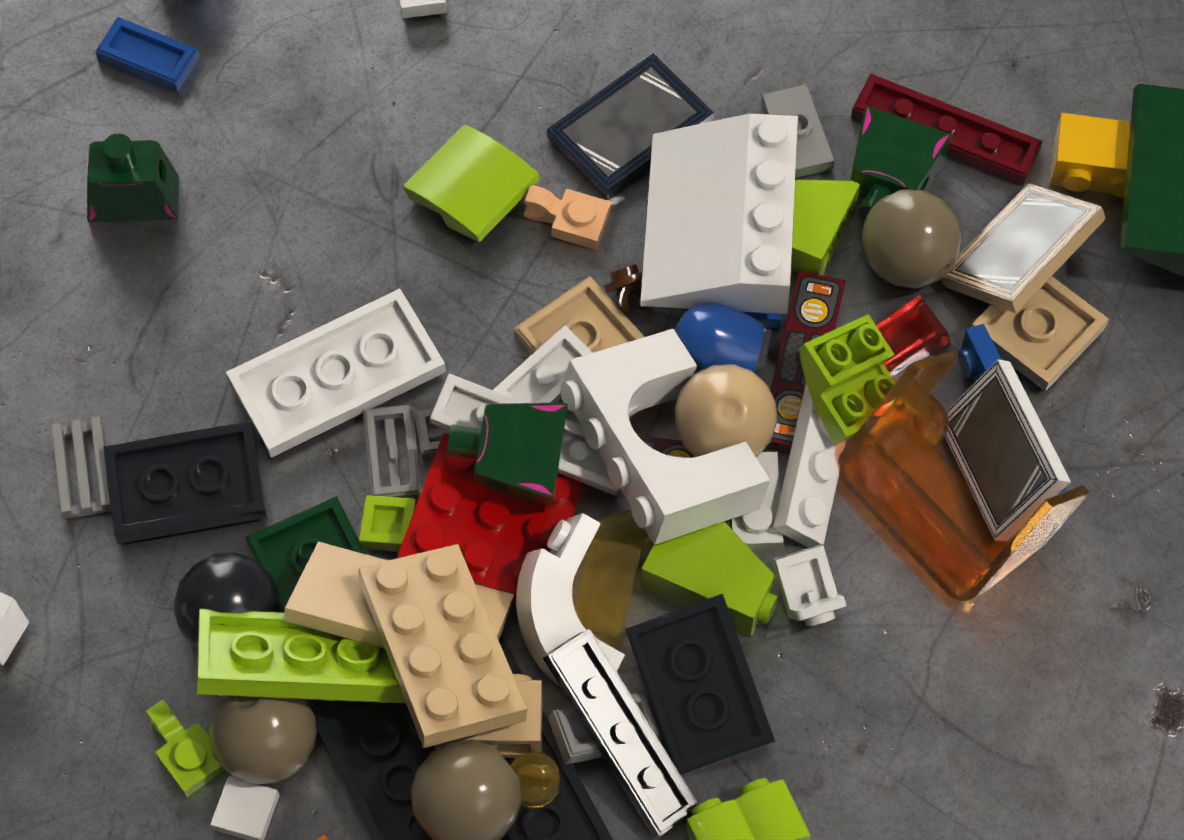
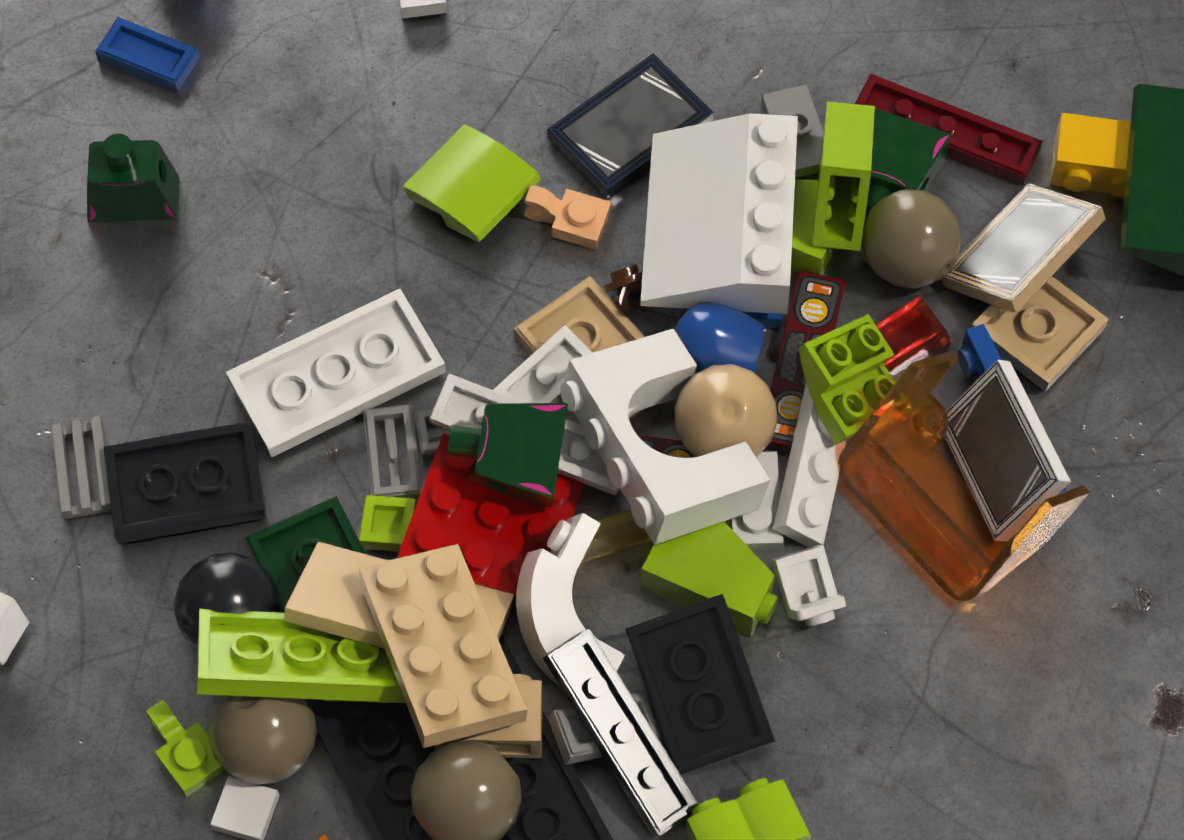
clear yellow tile [510,752,560,808] -> none
clear yellow tile [575,536,642,649] -> none
none -> lime slope [812,101,875,251]

